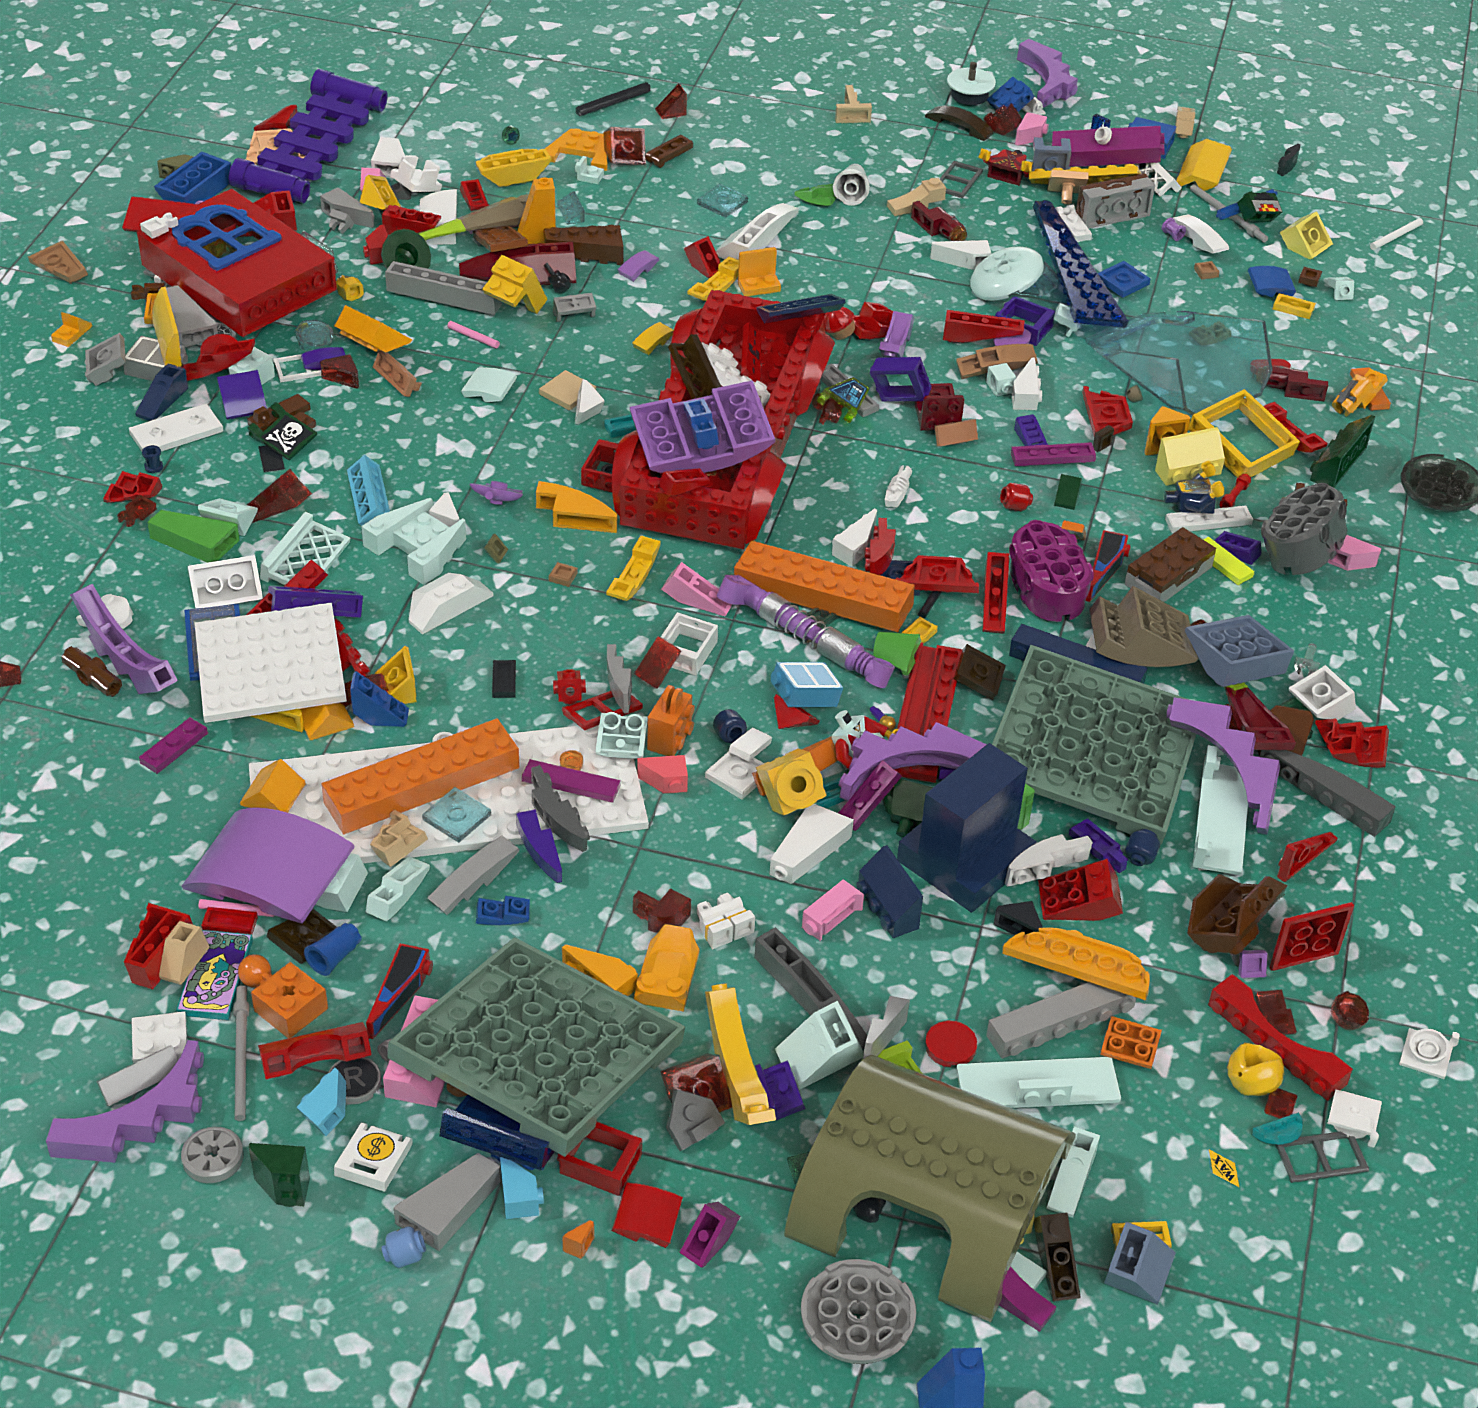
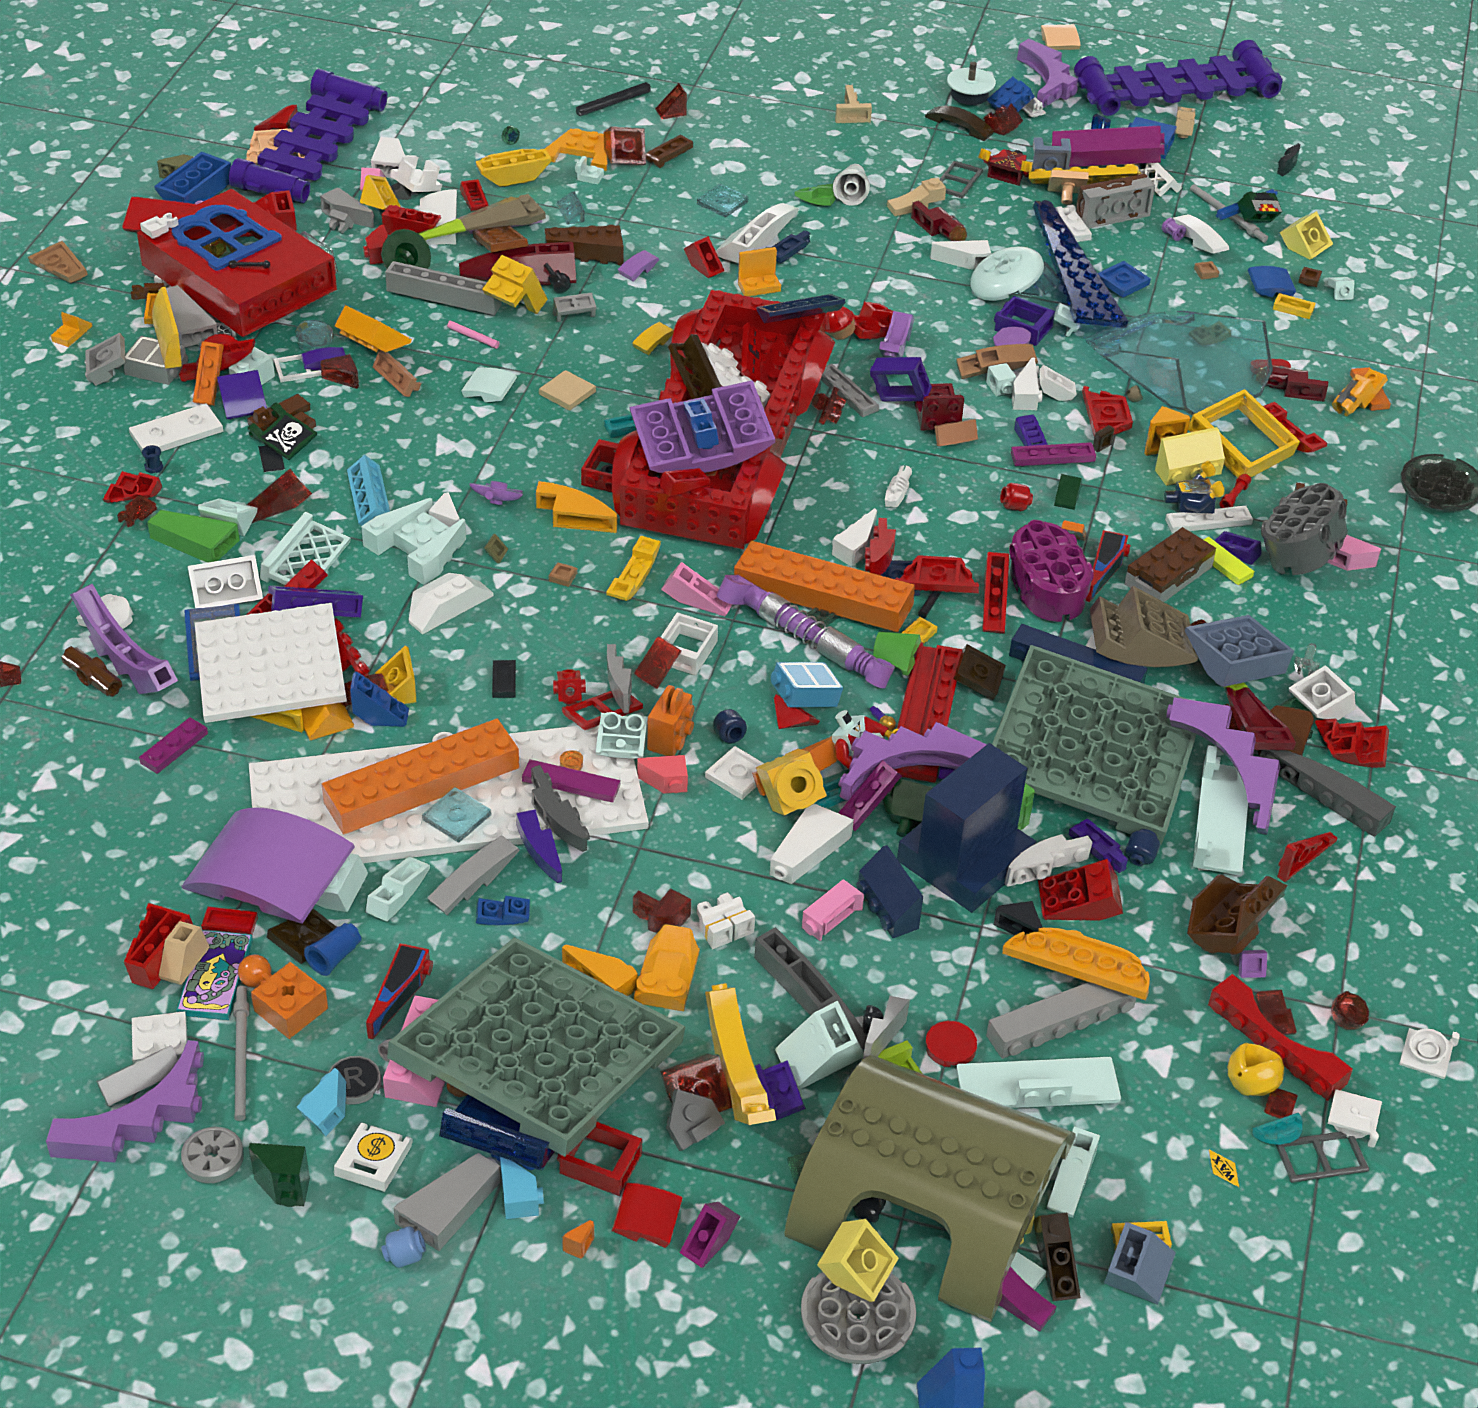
dark blue slope [135,363,188,421] -> none
bright pink bar [199,899,274,917] -> none
light orange slope [240,758,306,813] -> none
red arch [258,1022,372,1079] -> none
yellow rock [336,275,364,301] -> none
tan slope [370,810,428,867] -> none
light orange slope [517,177,556,244] -> none
white slope [575,379,605,424] -> none
yellow slope [687,256,739,301] -> none
white tile [729,727,772,761] -> none
flag [817,377,870,424] -> none
red slope [943,310,1025,343] -> none
bright pink slope [1015,112,1049,146] -> none
white plate [1095,127,1112,145] -> none
orange slope [1100,1016,1162,1069] -> none
yellow slope [1176,139,1232,191] -> none
red slope [1269,902,1354,971] -> none
dark green slope [1310,415,1375,488] -> none
white bar [1370,218,1423,250] -> none
none -> orange tile [193,341,224,406]
none -> black hinge [228,260,270,268]
none -> dark blue hinge [770,230,811,264]
none -> light yellow slope [817,1219,899,1302]
none -> black piece [862,1005,884,1035]
none -> white slope [1040,365,1077,401]
none -> light nougat slope [1041,25,1080,50]
none -> dark purple fence [1074,39,1283,116]

